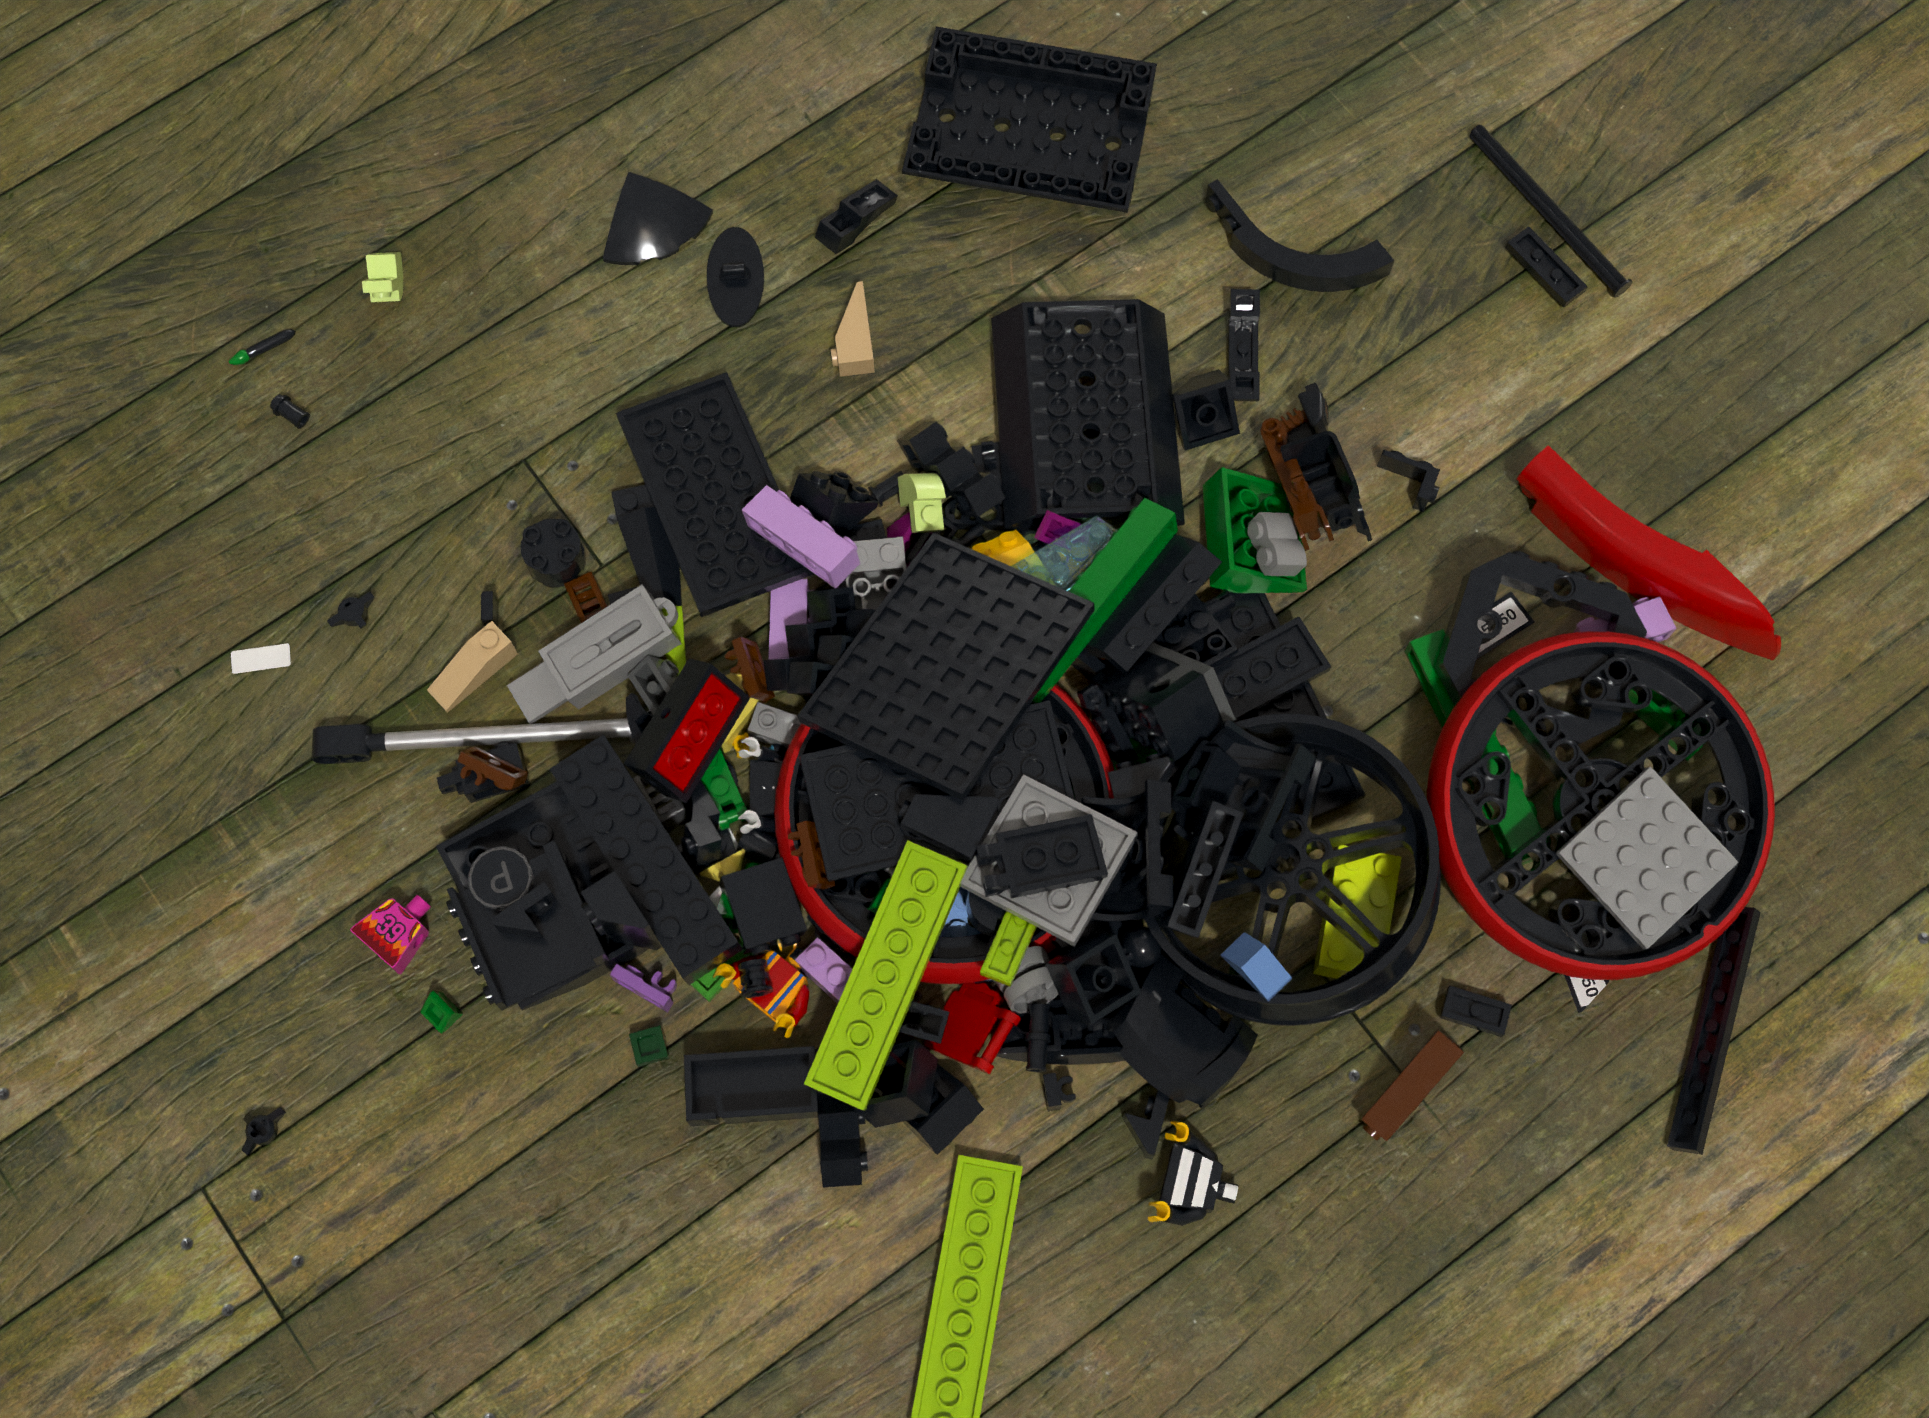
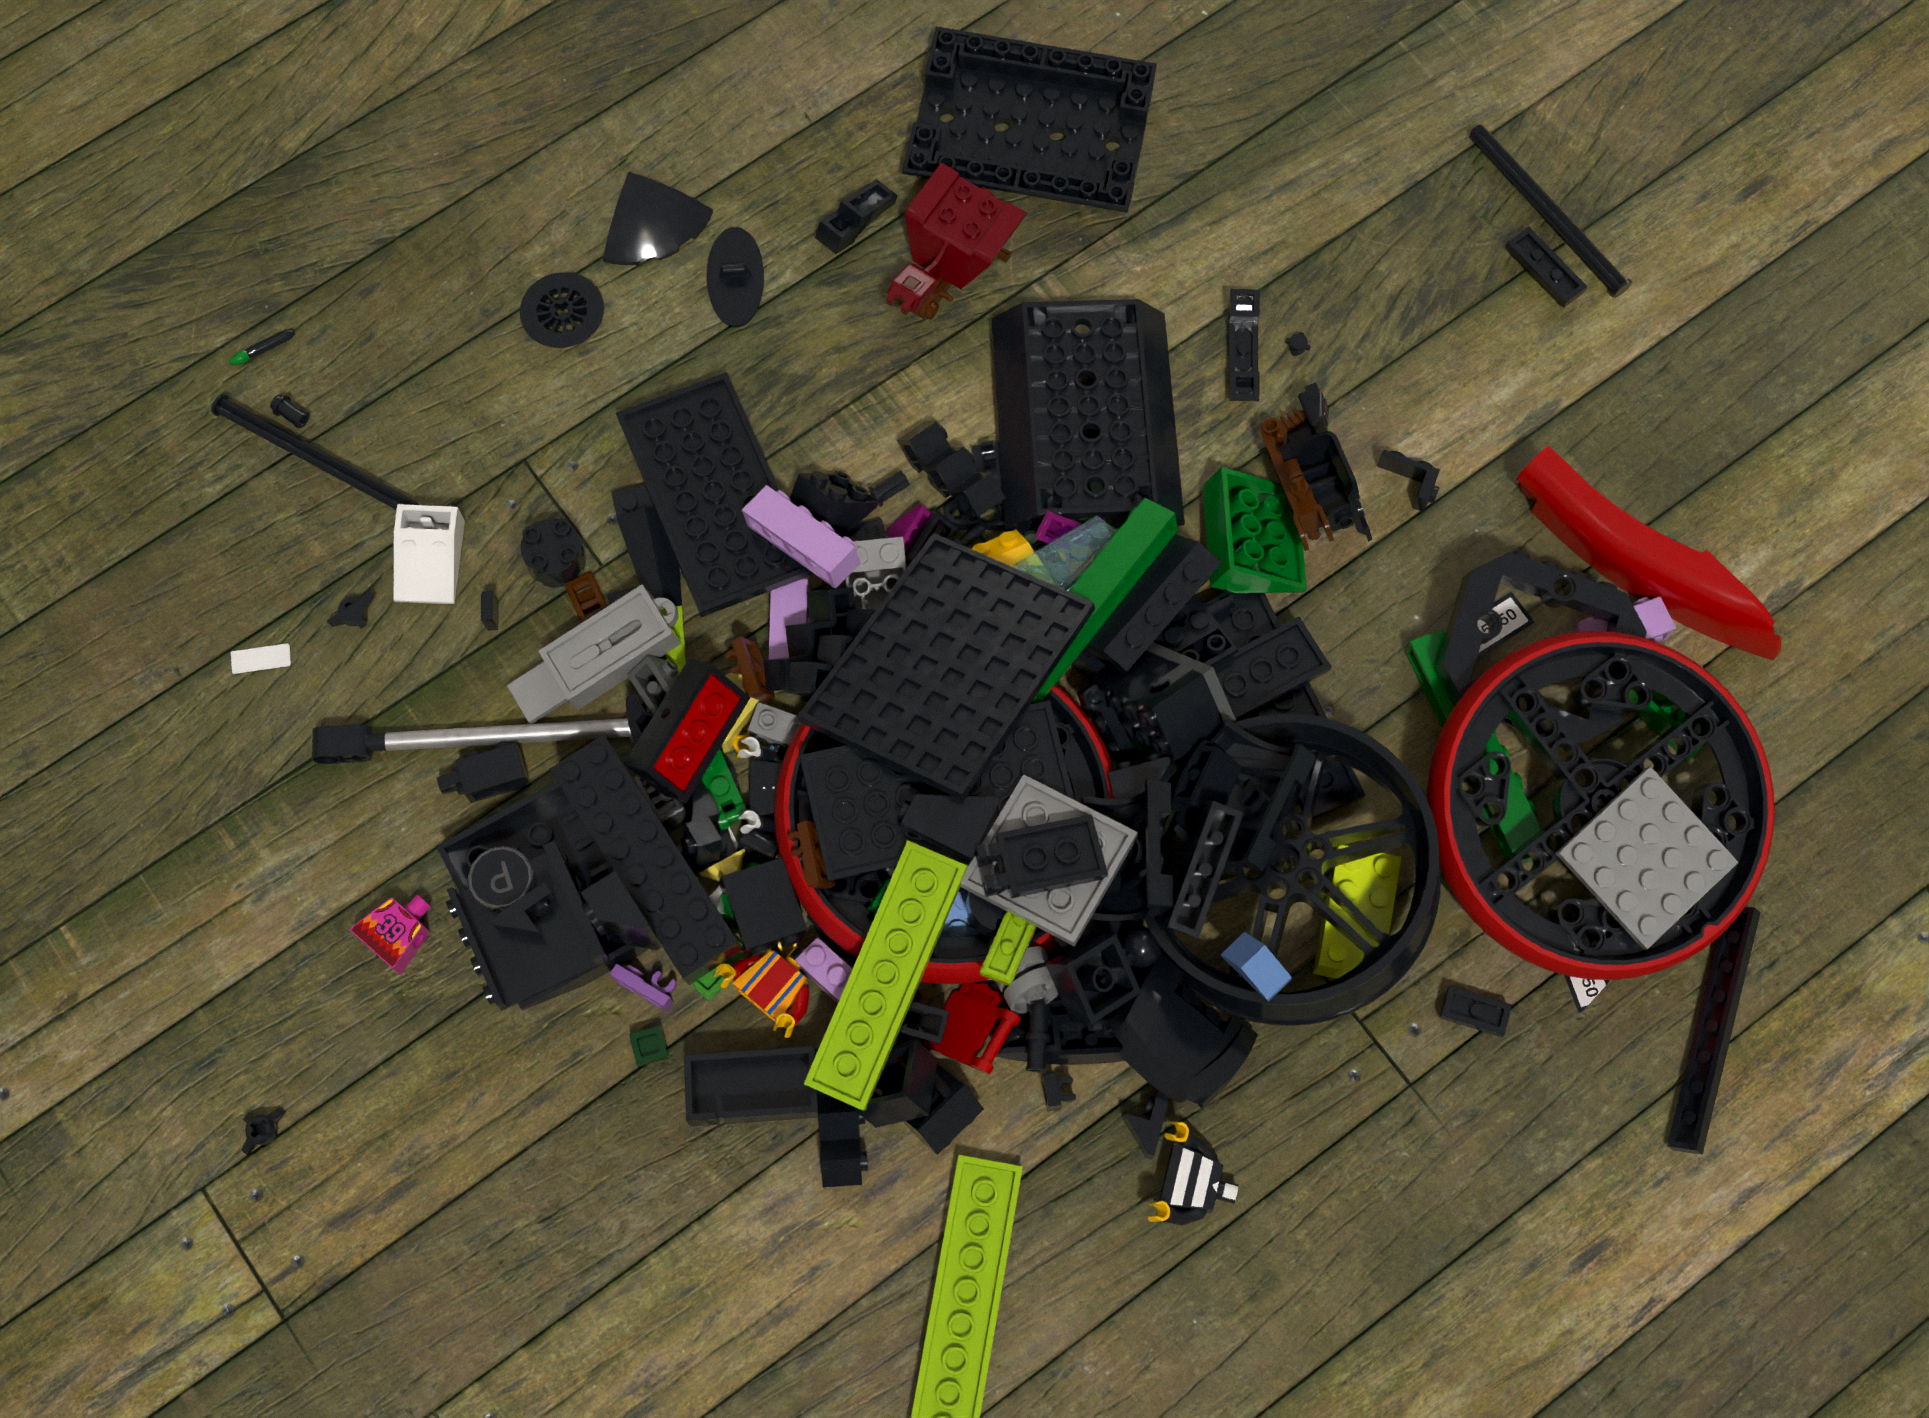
yellowish green brick [362,252,403,302] -> none
green slope [420,991,463,1034] -> none
tan slope [427,621,518,713] -> none
reddish brown plate [458,746,528,790] -> none
black bush [738,959,773,998] -> none
tan slope [831,281,875,377] -> none
yellowish green brick [898,473,946,533] -> none
black slope [1173,369,1240,451] -> none
black arch [1205,179,1395,292] -> none
light grey brick [1247,512,1307,576] -> none
reddish brown slope [1361,1029,1464,1141] -> none
none -> black axle [211,394,419,510]
none -> white slope [394,504,465,604]
none -> black piece [520,273,604,348]
none -> dark red piece [886,163,1027,320]
none -> black piece [1285,332,1311,356]

